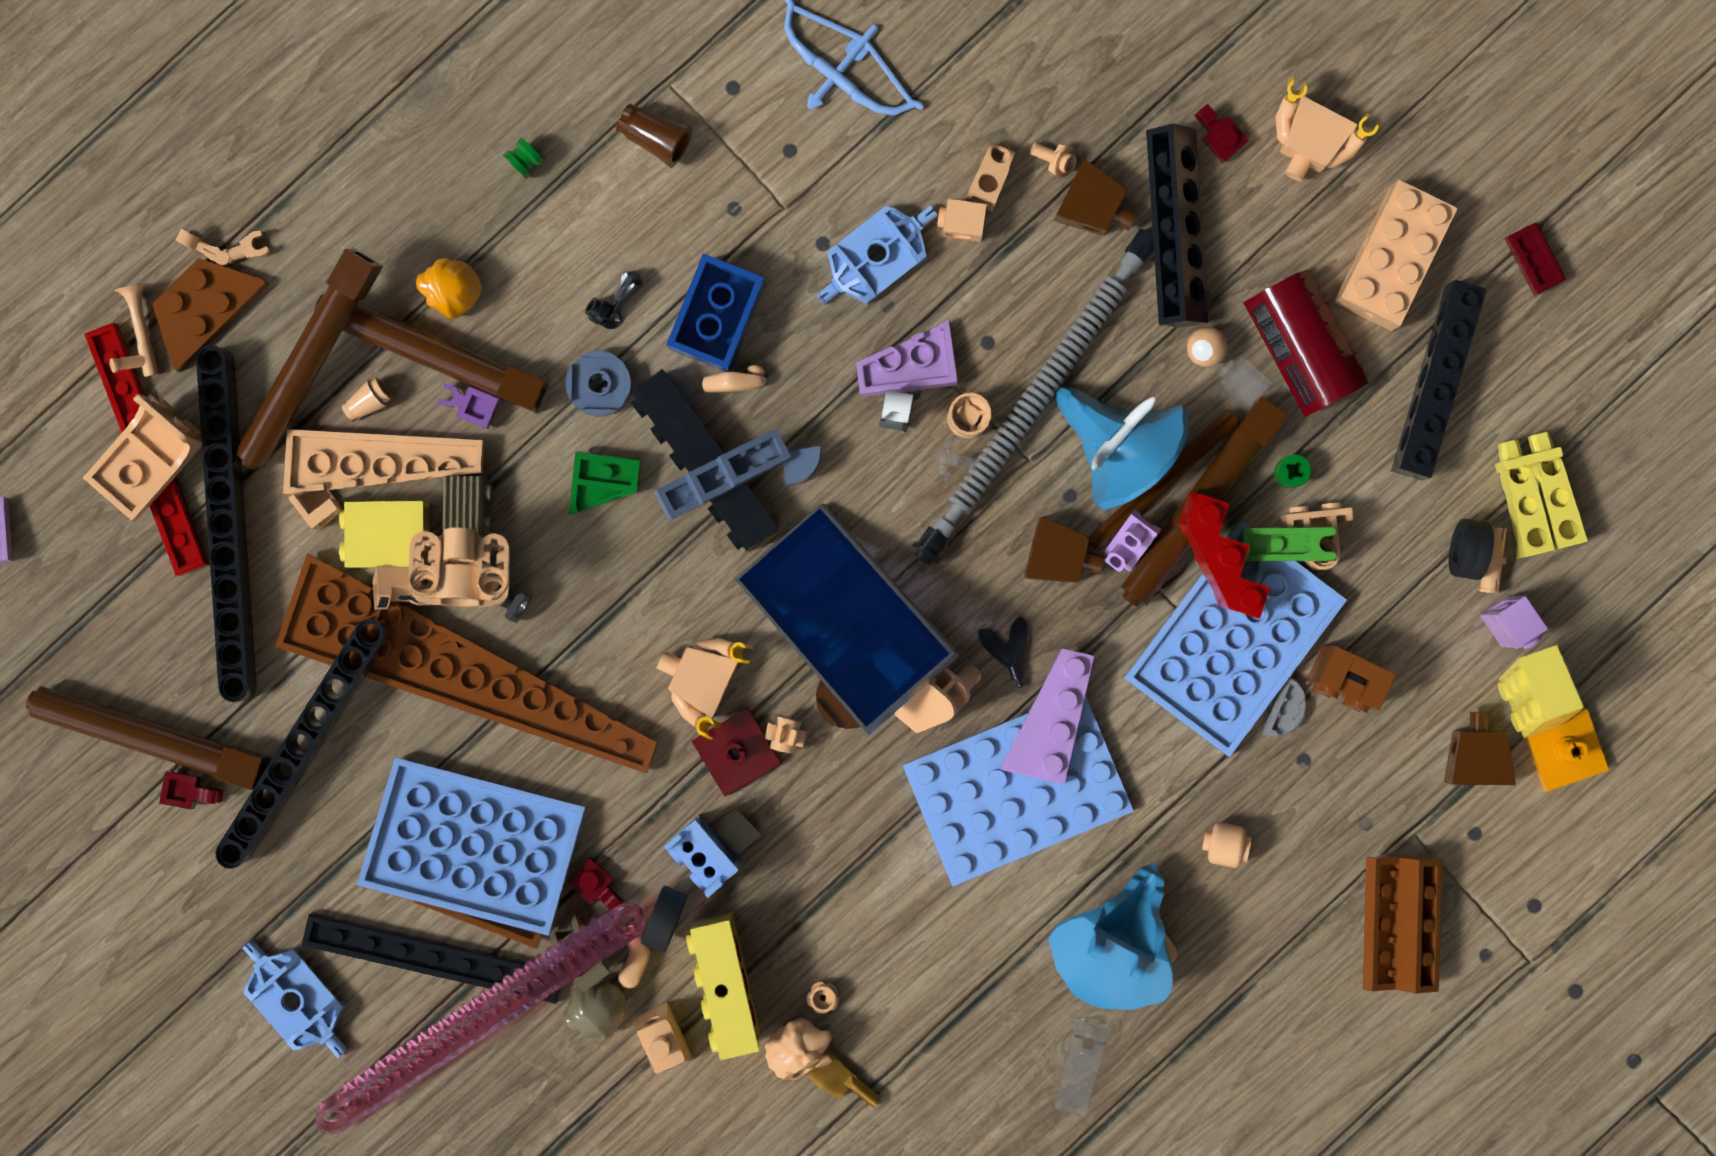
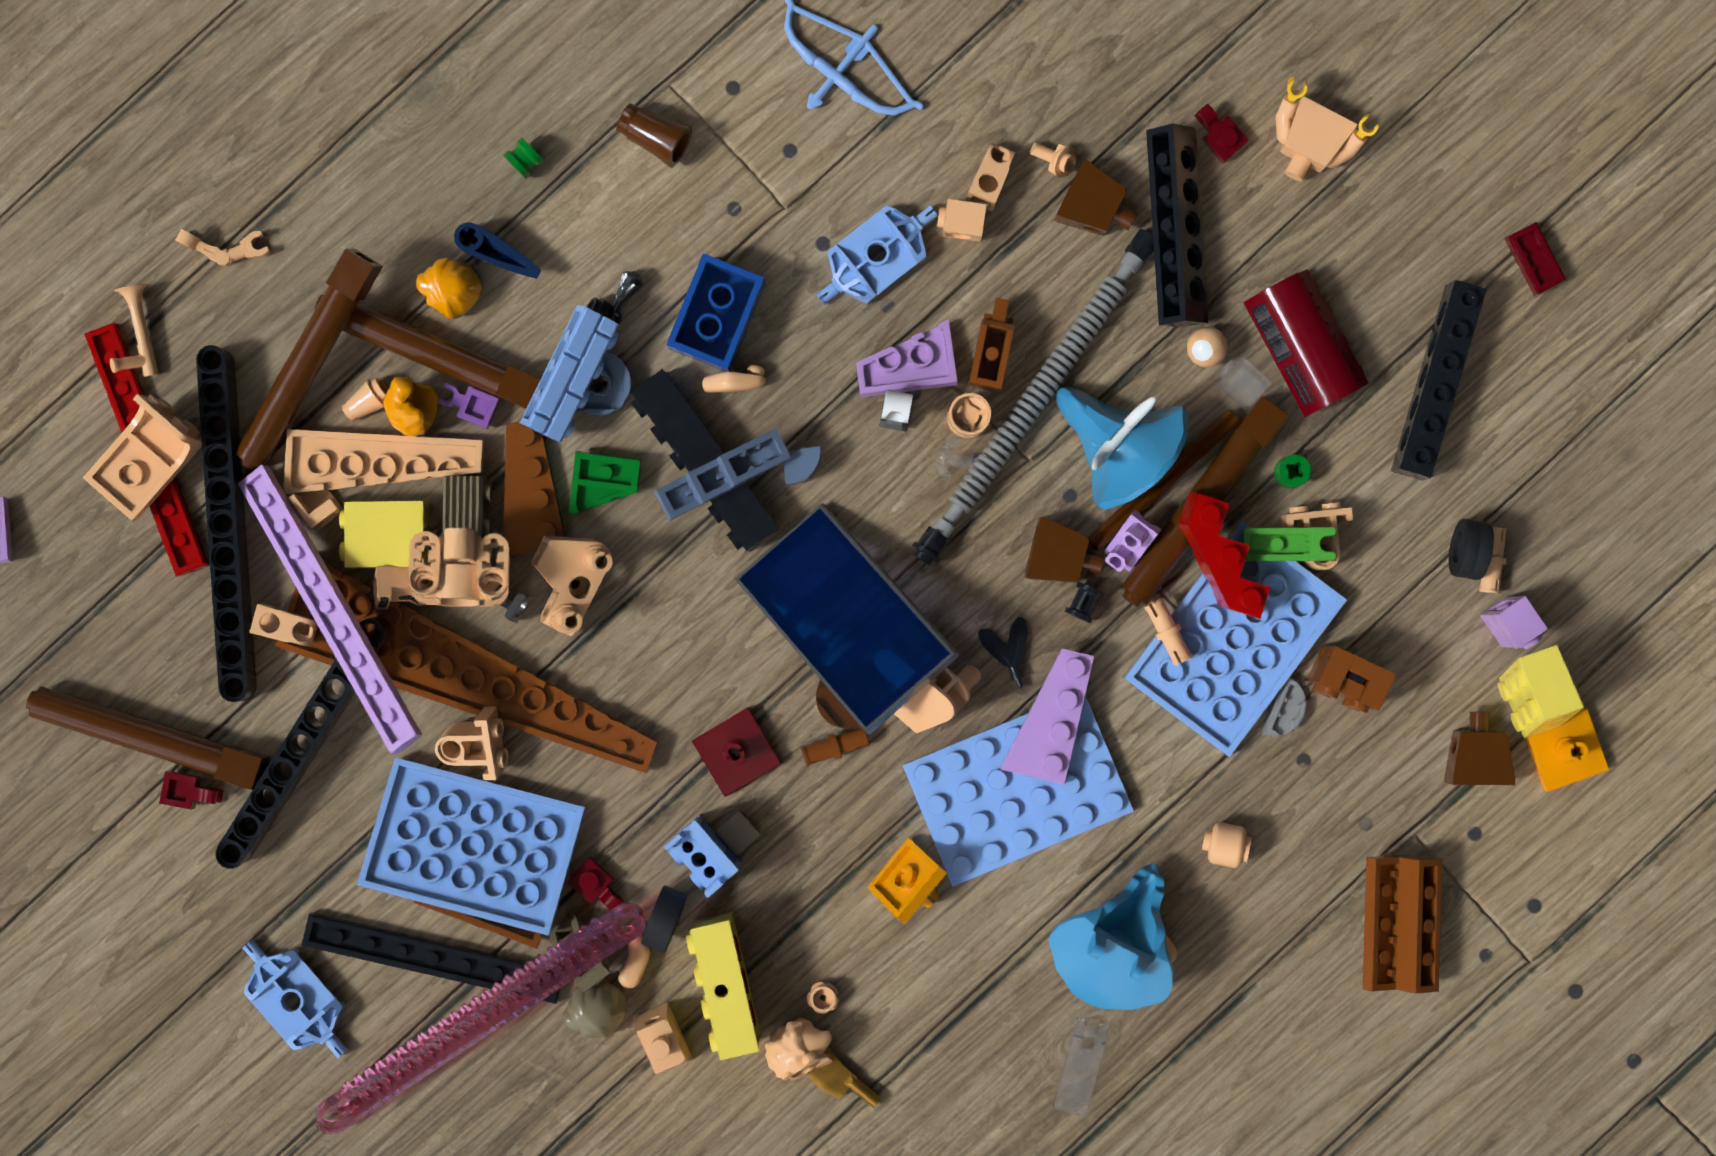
dark orange wing [152,258,269,372] -> none
light nougat torso [656,638,753,740] -> none
light nougat gear [765,716,807,754] -> none
light nougat brick [1333,179,1458,331] -> none
light yellow hips [1495,432,1588,559] -> none
none -> lavender plate [238,465,423,754]
none -> light nougat leg [249,603,318,647]
none -> light orange hair [383,376,439,436]
none -> light nougat pin [435,706,508,780]
none -> dark blue piece [454,222,541,279]
none -> dark orange wing [503,421,566,557]
none -> light blue brick [519,305,619,443]
none -> light nougat piece [531,536,613,636]
none -> dark orange pin [800,727,869,767]
none -> light orange tile [867,837,947,924]
none -> dark orange hinge [968,298,1015,393]
none -> black bush [1064,582,1105,624]
none -> light nougat pin [1144,597,1193,666]

